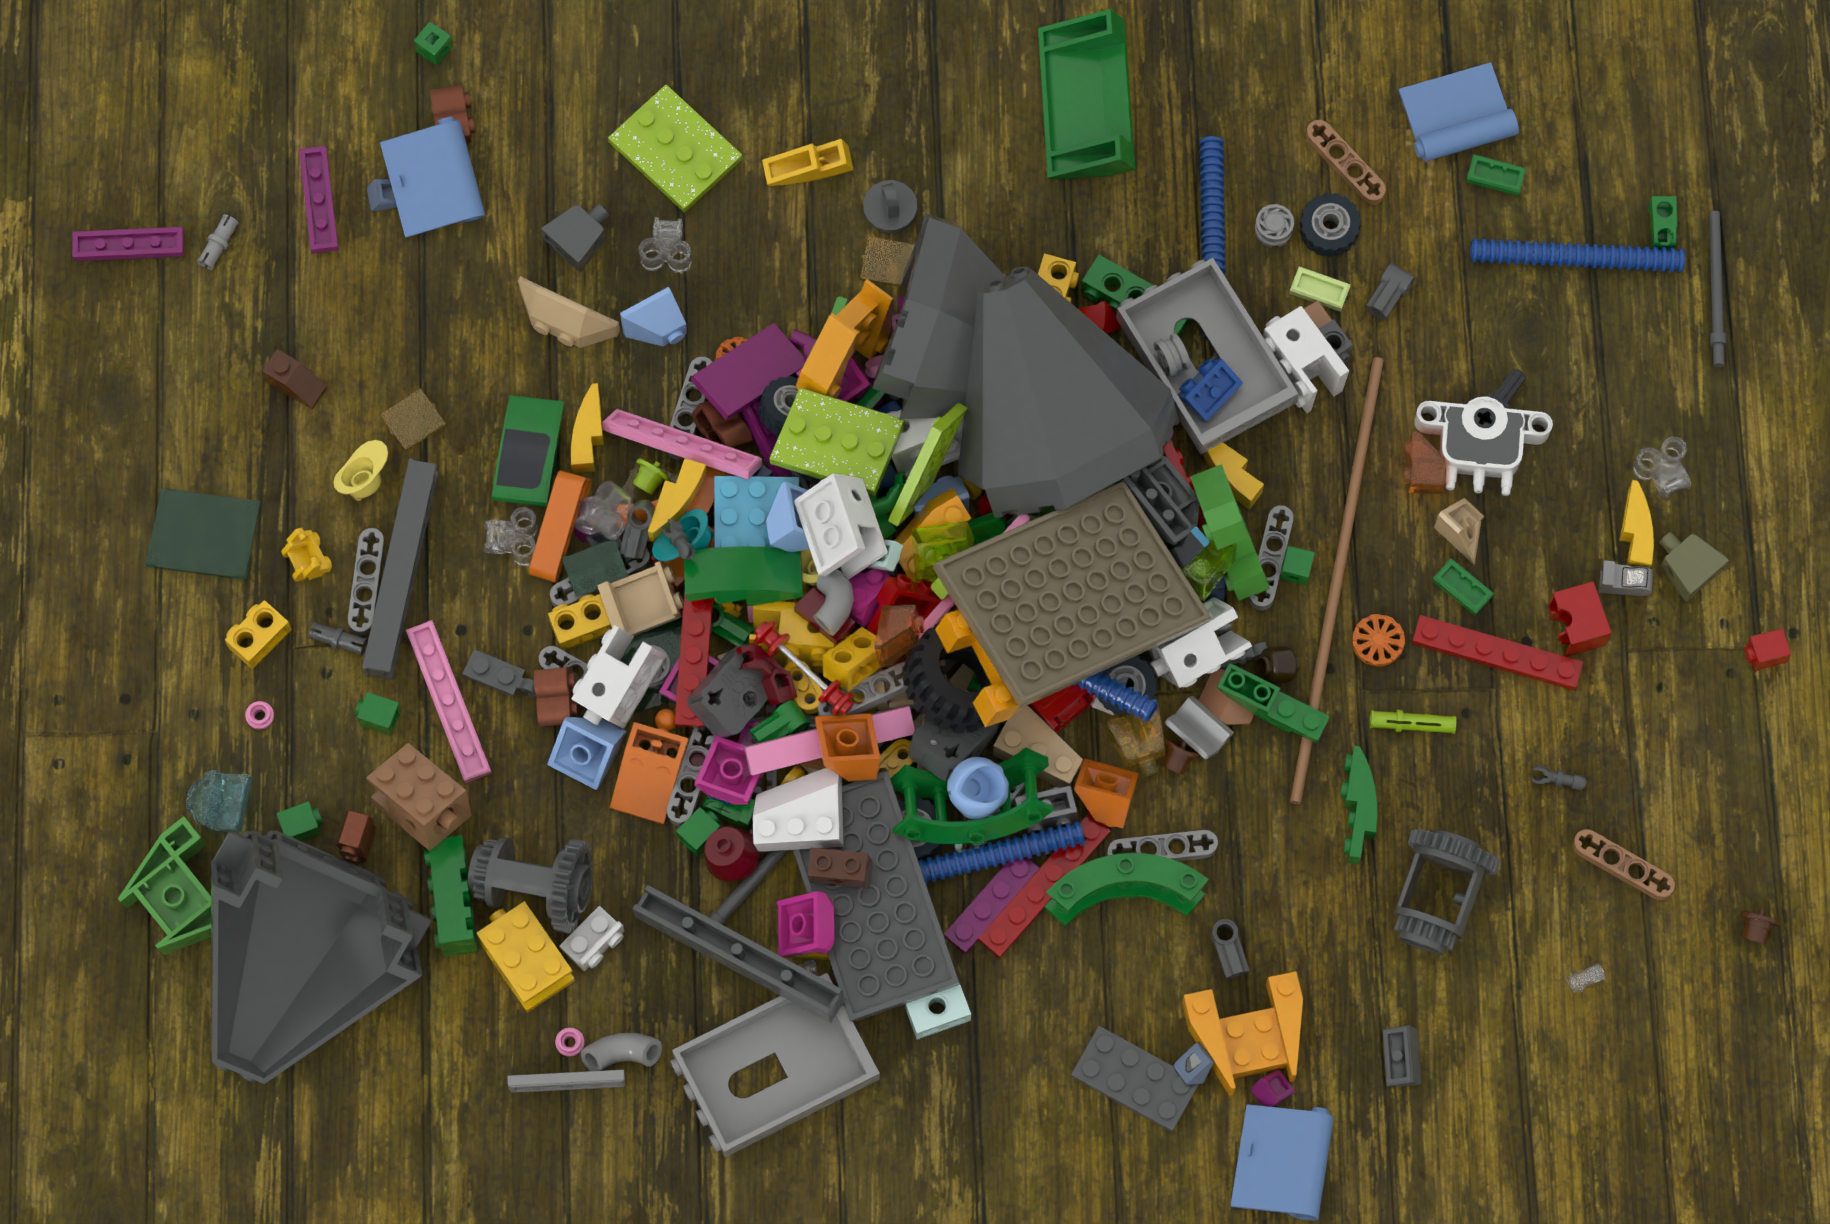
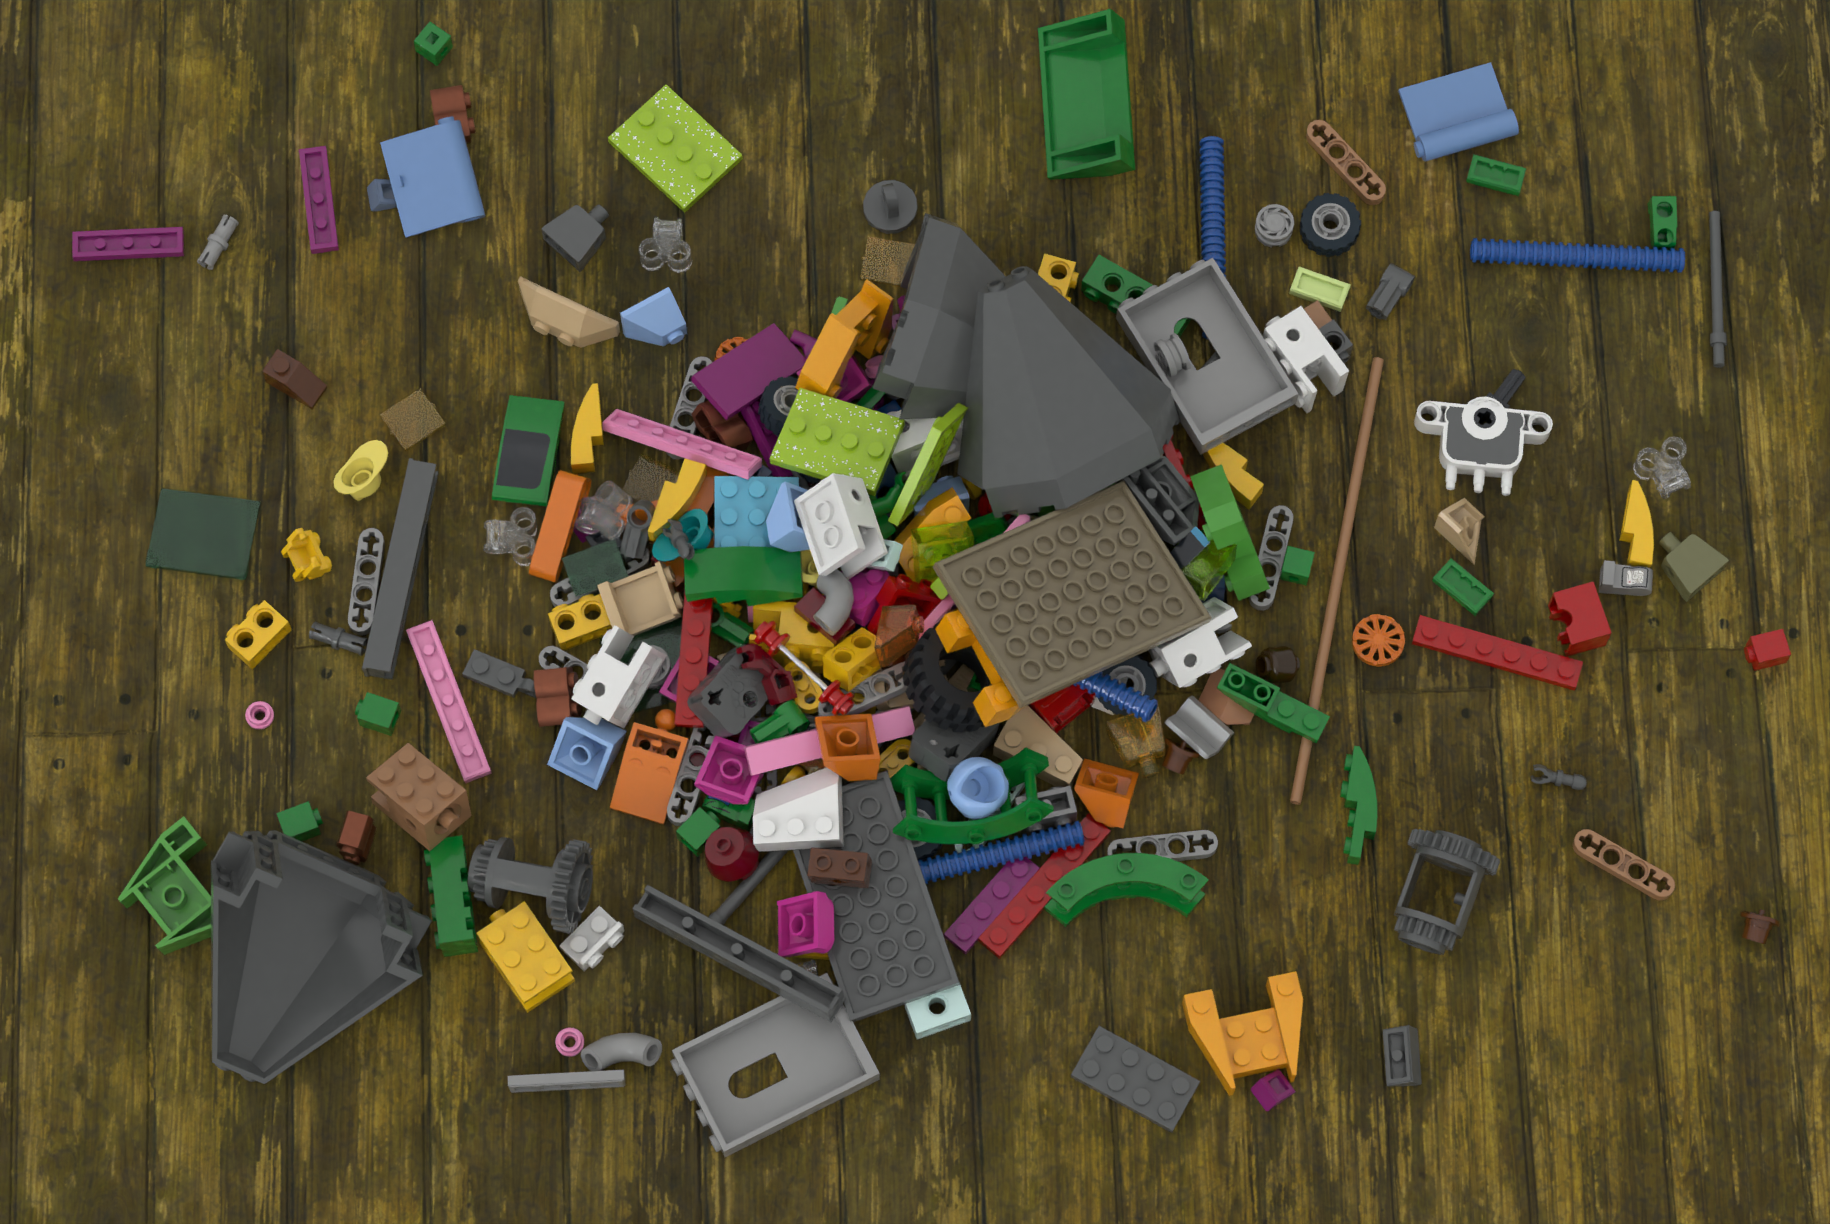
clear light blue slope [186,770,252,832] -> none
lime piece [632,459,671,495] -> none
yellow slope [762,139,854,186] -> none
red tile [1077,301,1121,334] -> none
sand blue slope [1174,1042,1214,1084] -> none
blue bracket [1178,359,1243,422] -> none
dark grey piece [1211,919,1250,979] -> none
dark grey piece [1220,642,1267,670] -> none
medium blue door [1231,1104,1334,1221] -> none
lime pin [1369,710,1456,734] -> none
clear orange slope [1404,431,1445,494] -> none
clear pin [1566,963,1605,993] -> none

